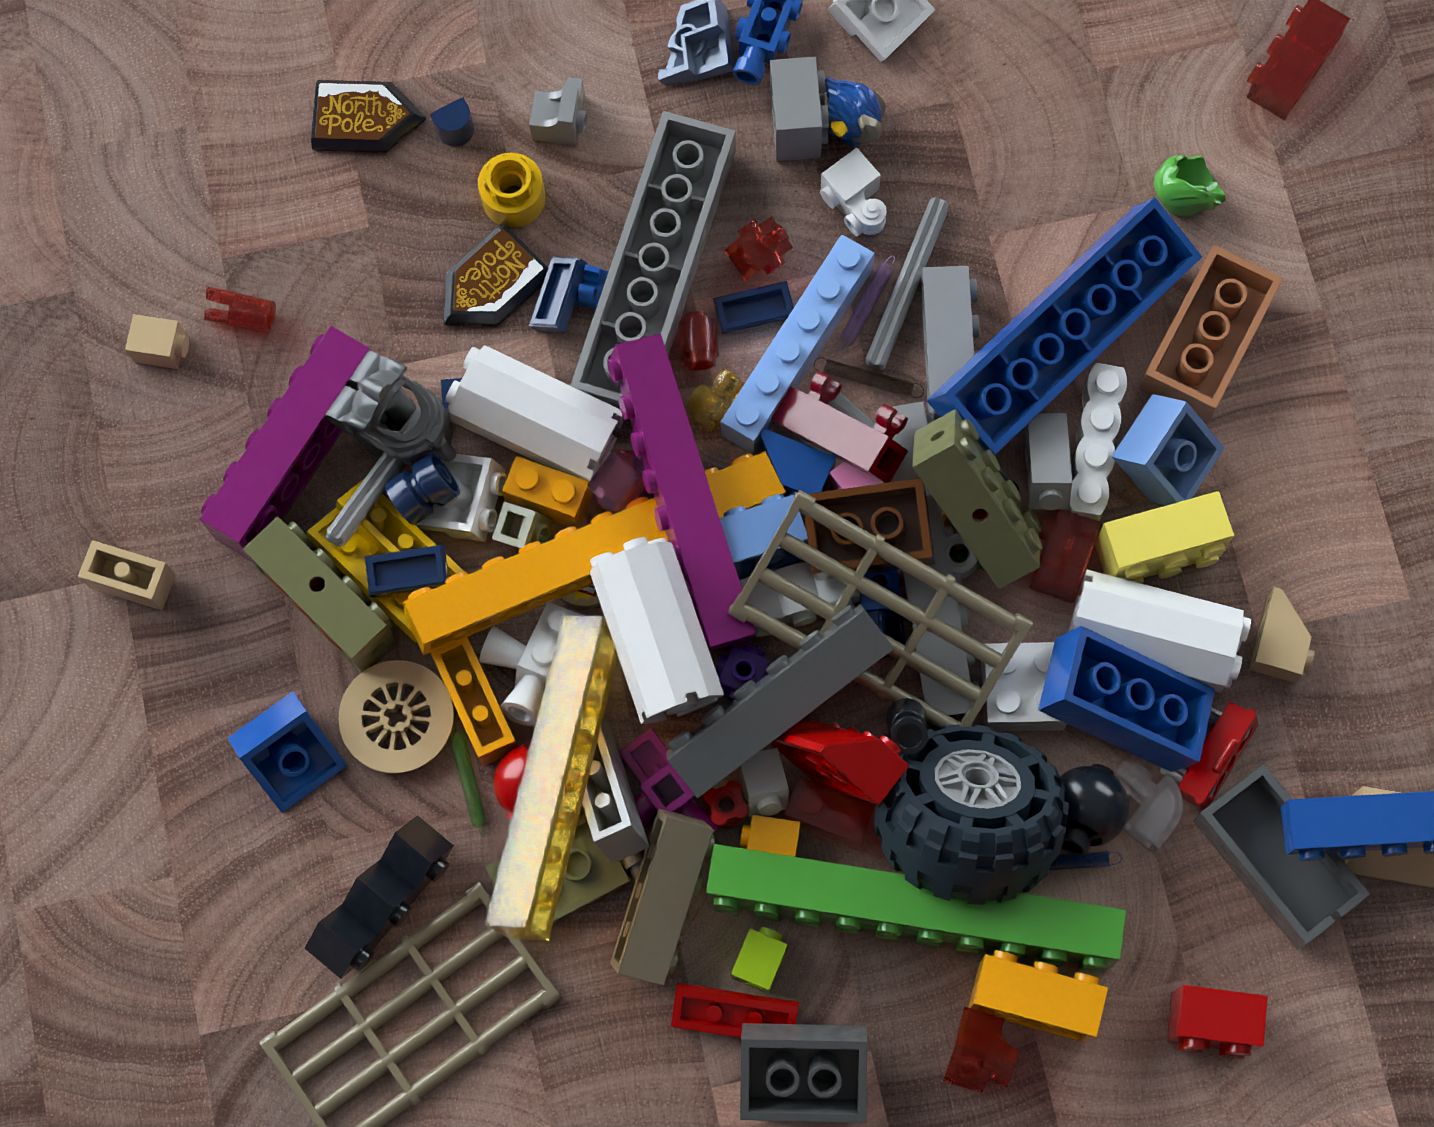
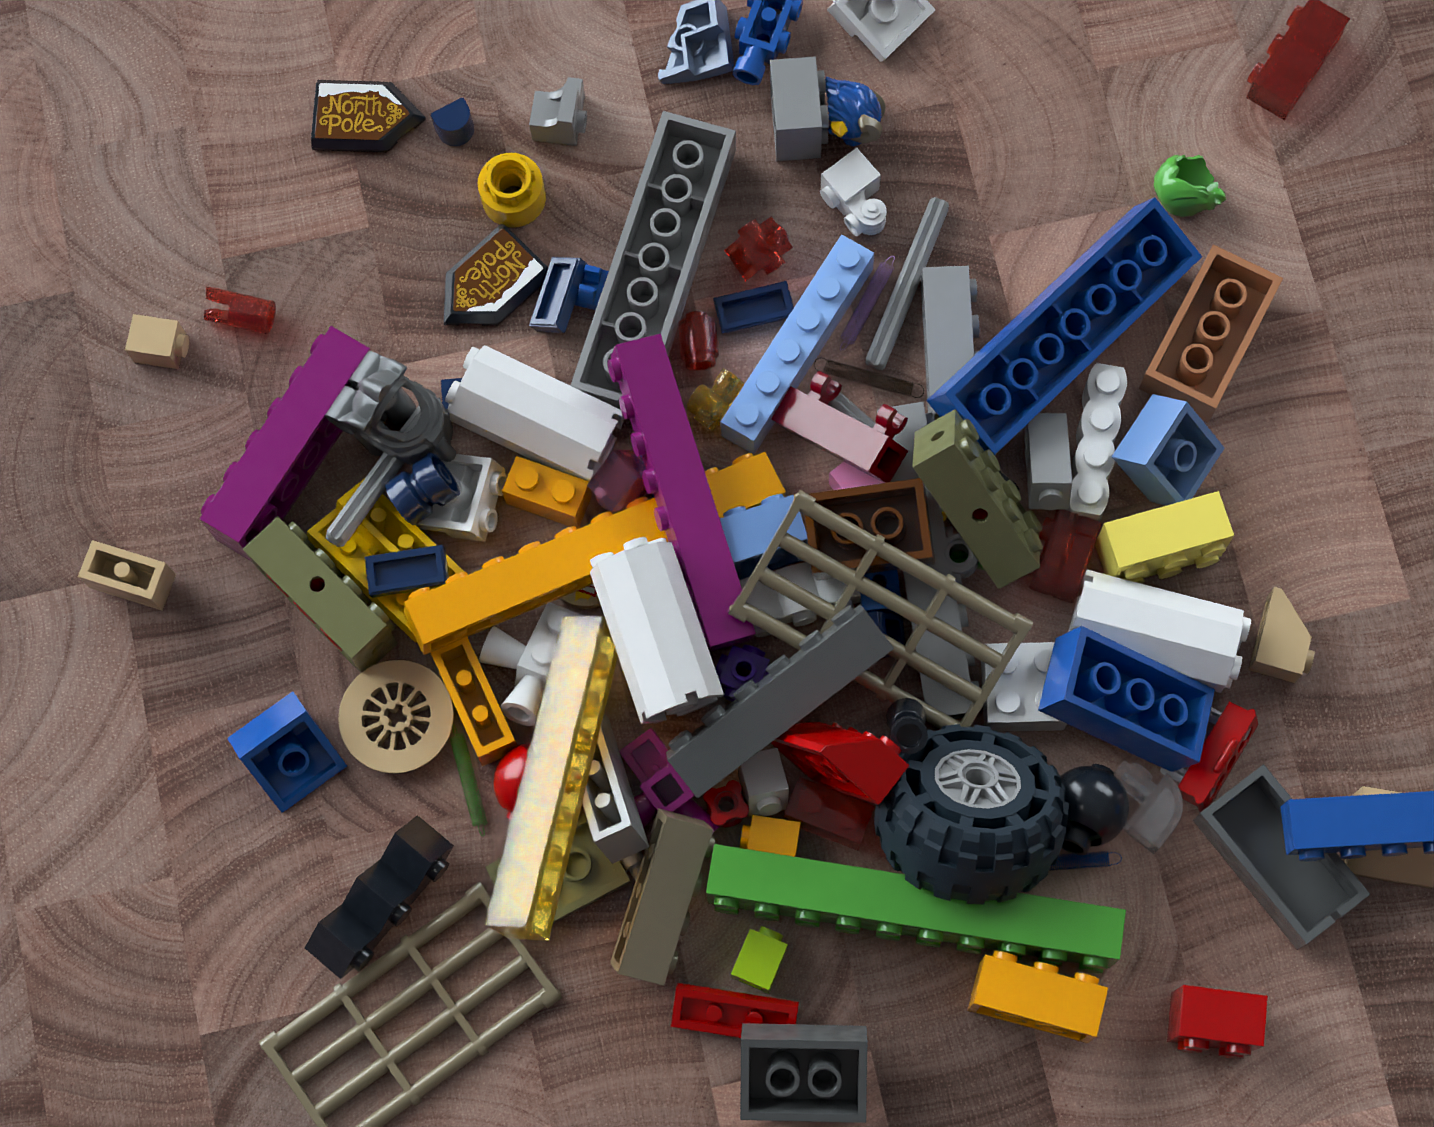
olive brick [492,502,553,549] -> none
blue slope [761,428,836,497] -> none
clear red brick [943,1006,1019,1093] -> none

